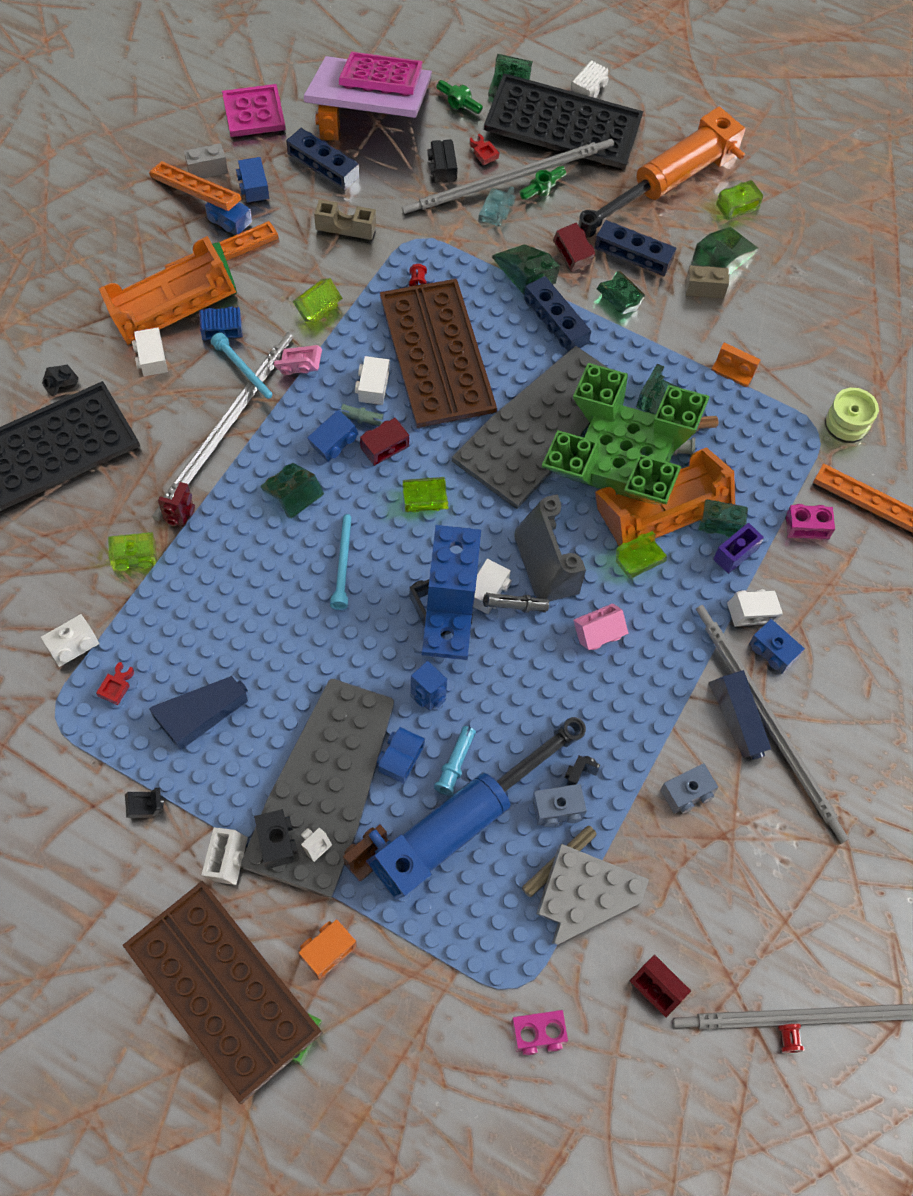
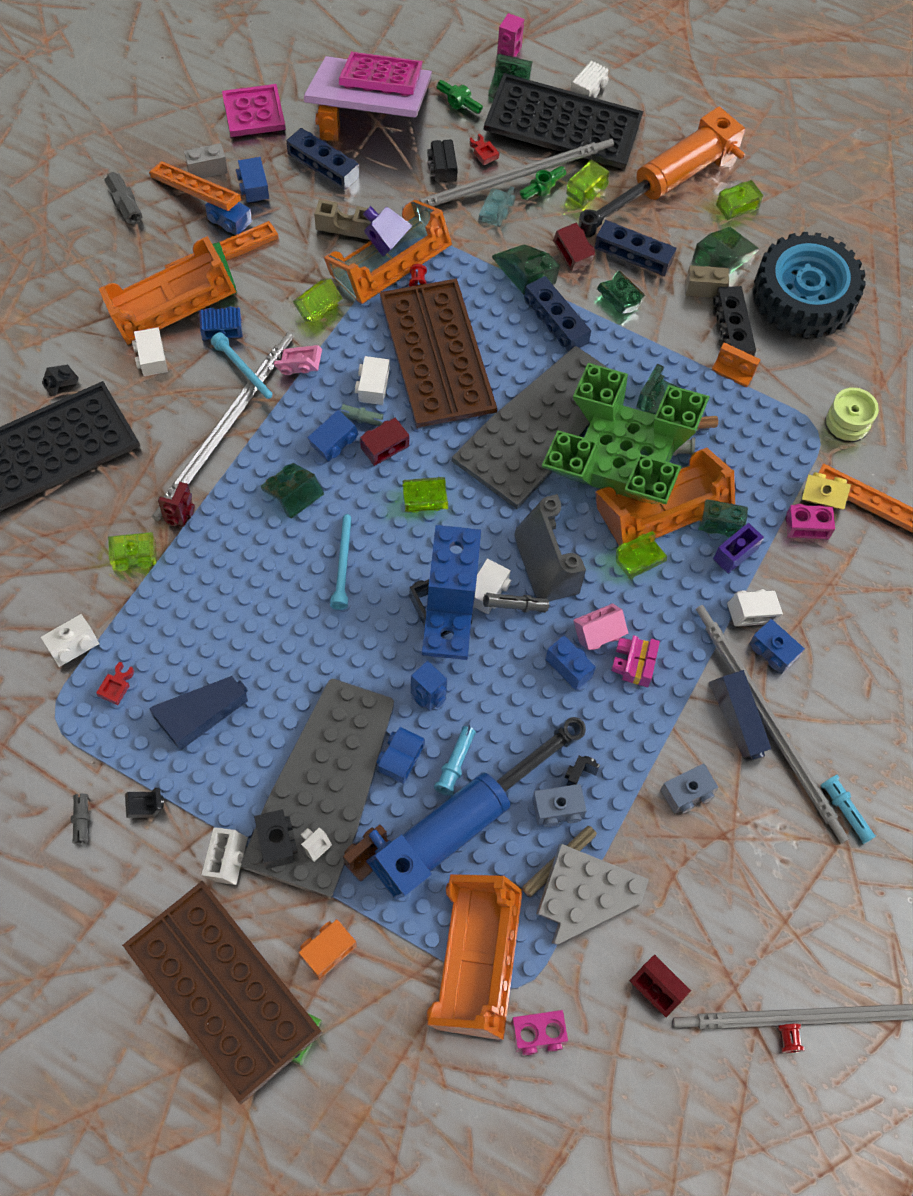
none -> dark grey pin [71,793,90,844]
none -> dark grey piece [104,172,143,225]
none -> orange windscreen [324,199,452,304]
none -> torso [363,206,412,257]
none -> orange windscreen [427,874,523,1040]
none -> dark pink brick [497,13,524,61]
none -> blue brick [545,635,596,691]
none -> clear neon green brick [566,160,610,206]
none -> dark pink hips [611,635,660,688]
none -> black brick [713,286,756,356]
none -> black wheel [753,232,866,338]
none -> light yellow brick [801,472,851,510]
none -> medium azure pin [820,774,876,844]

